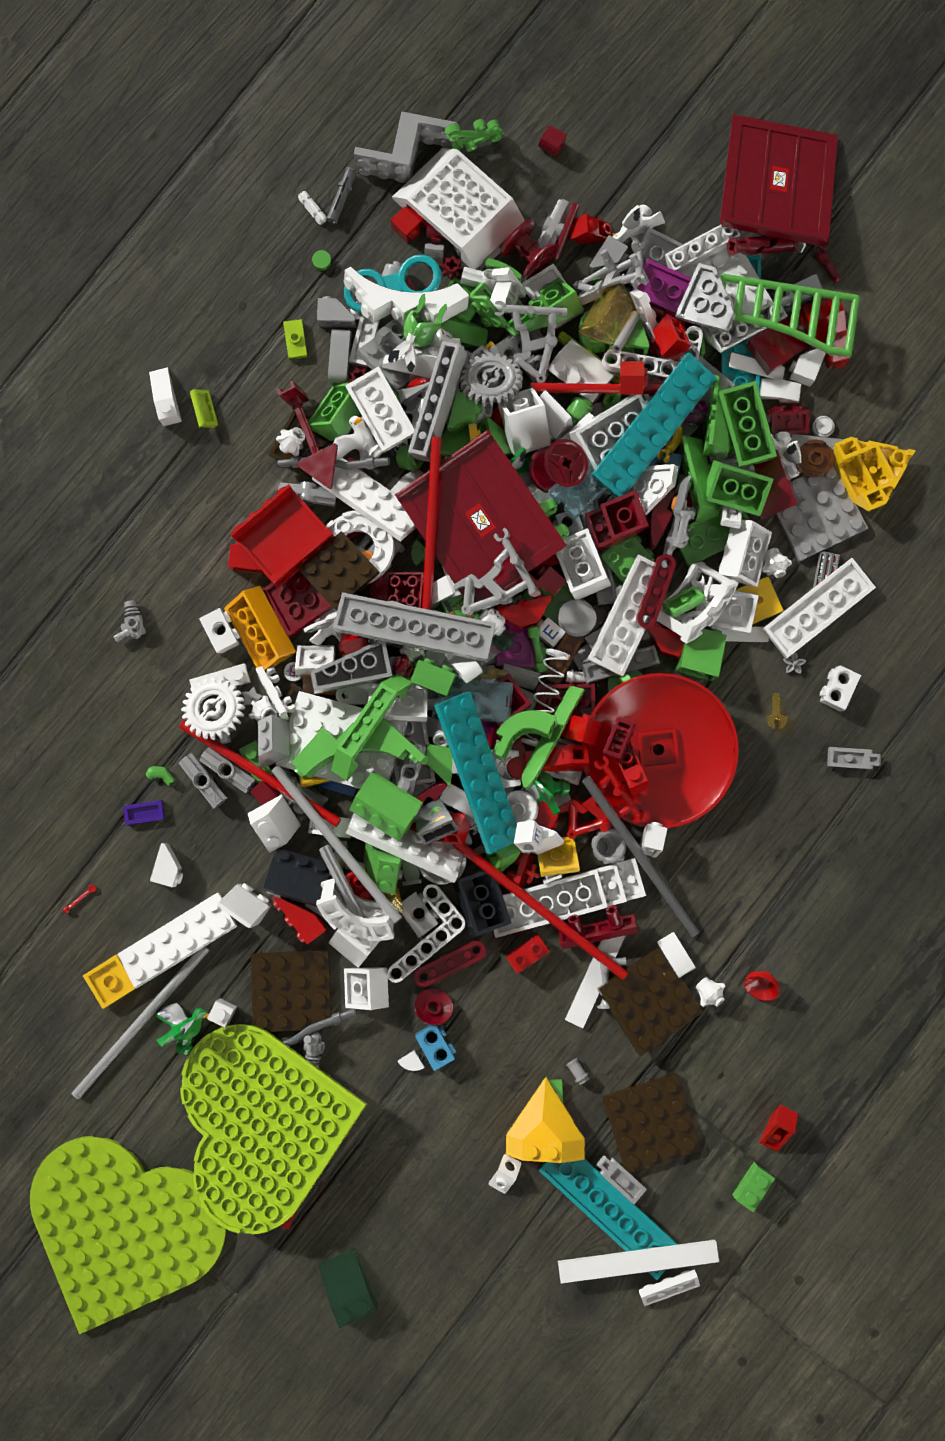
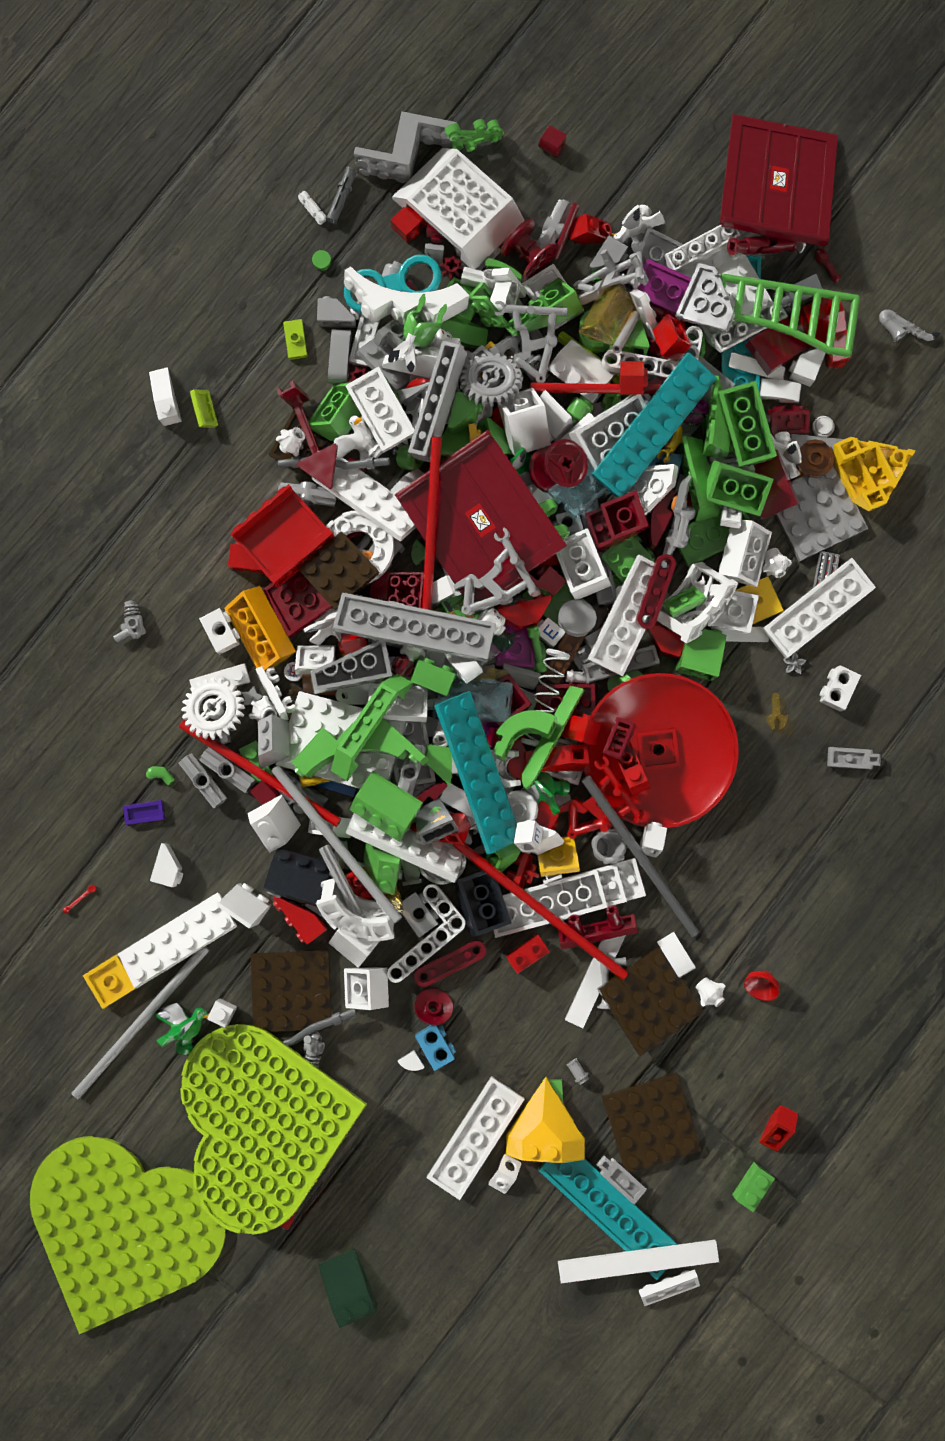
none -> white plate [427,1076,524,1200]
none -> light grey piece [879,309,940,342]

